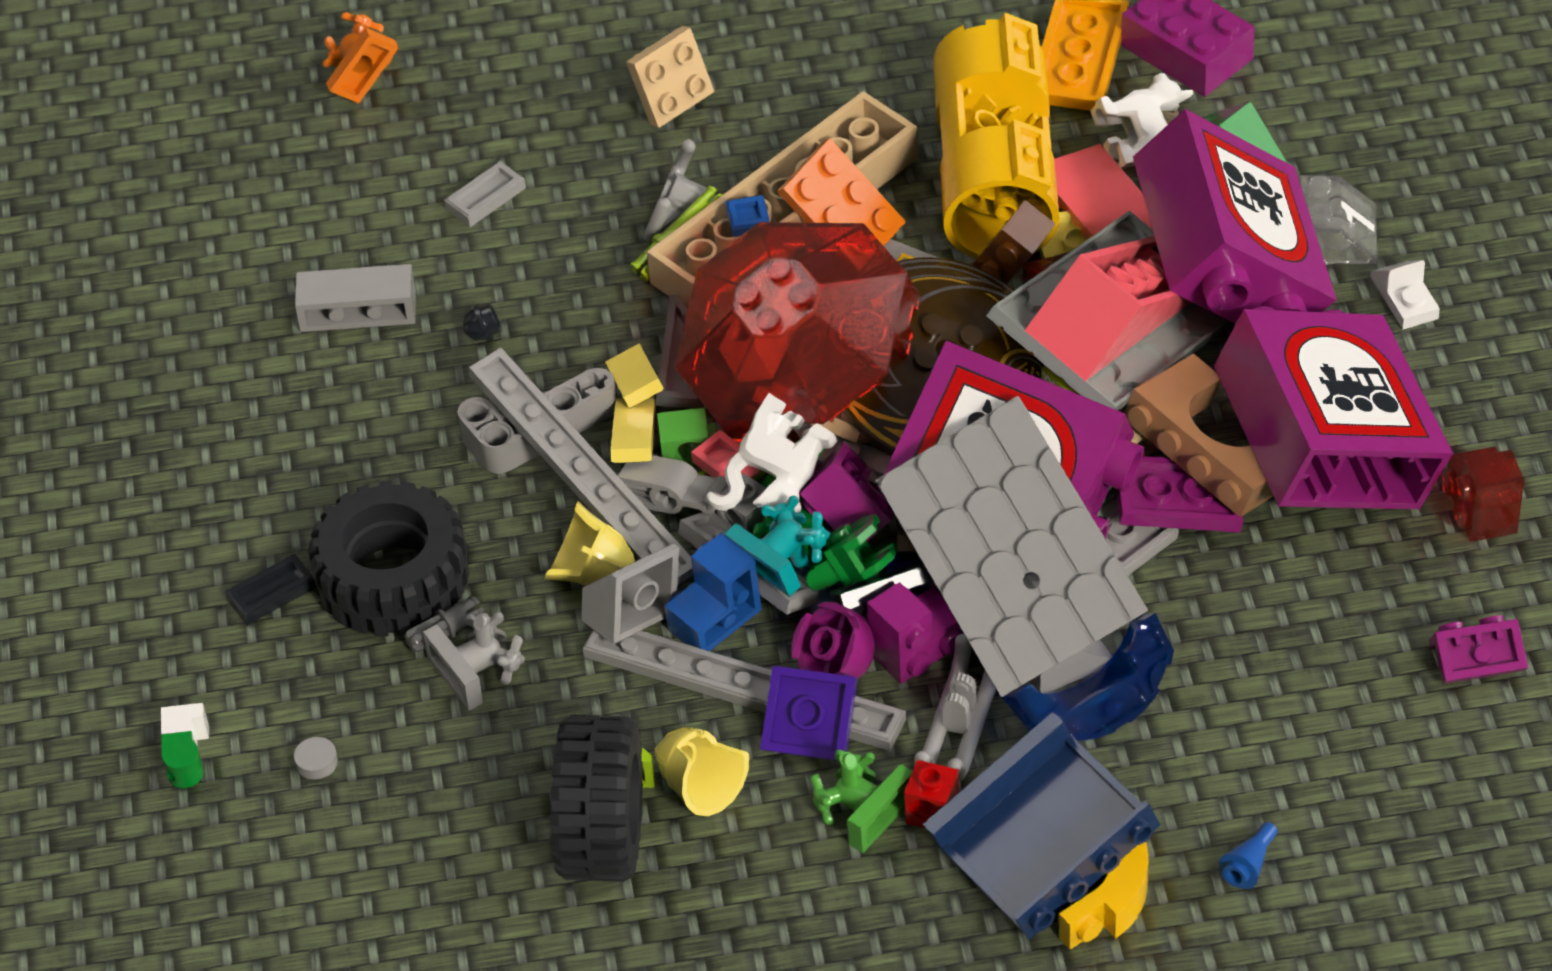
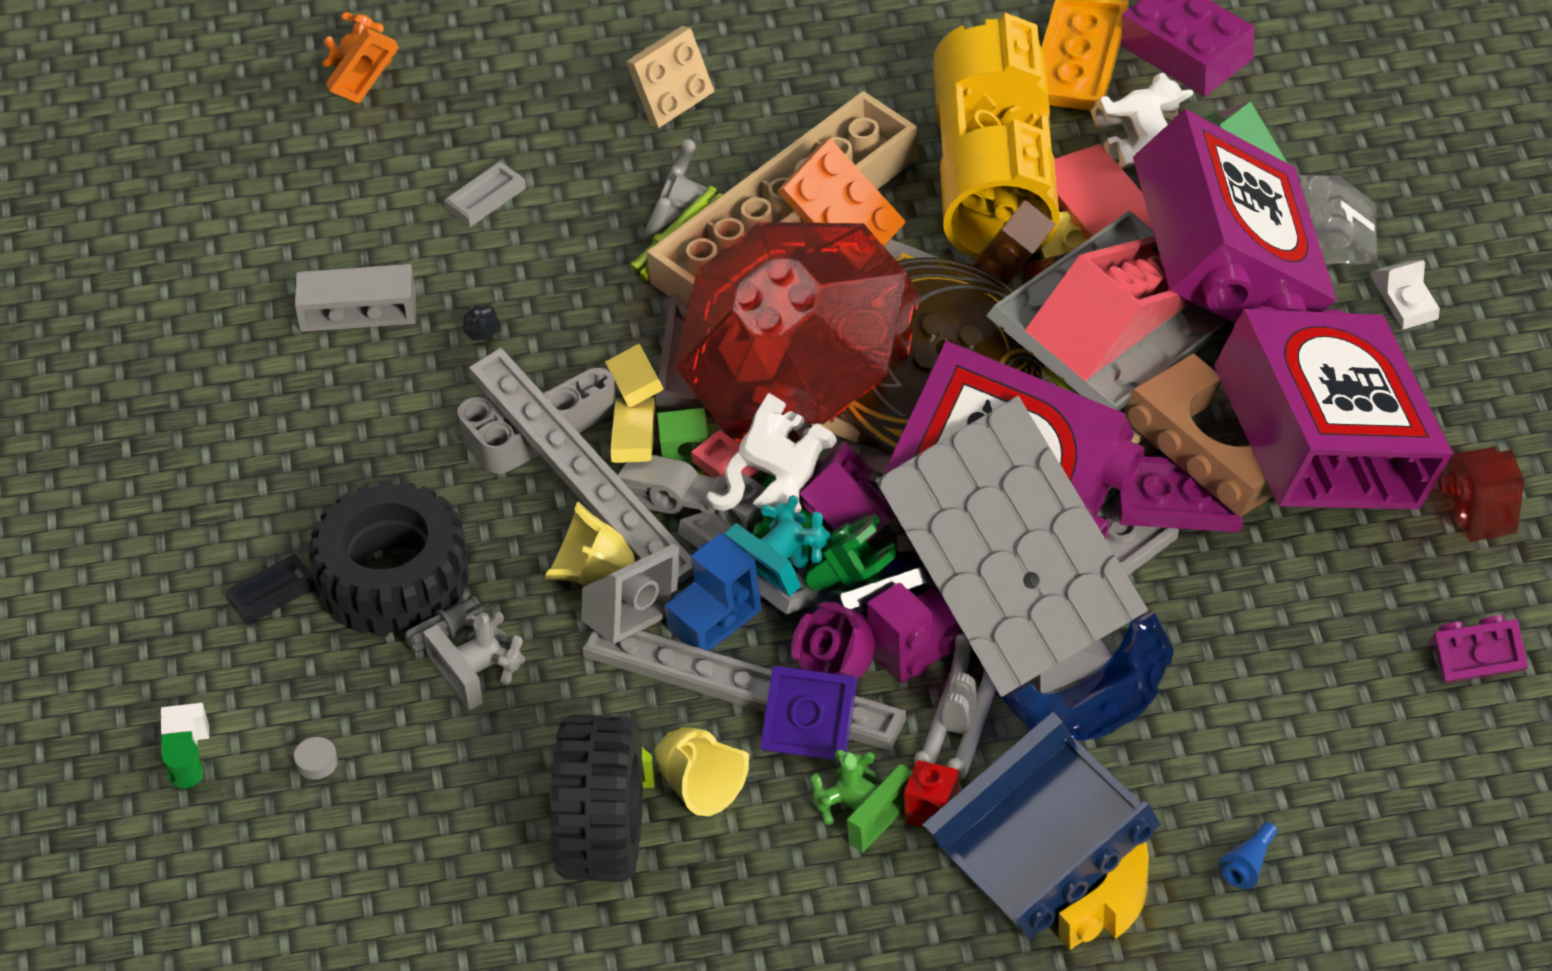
blue tile [725,195,771,237] -> none

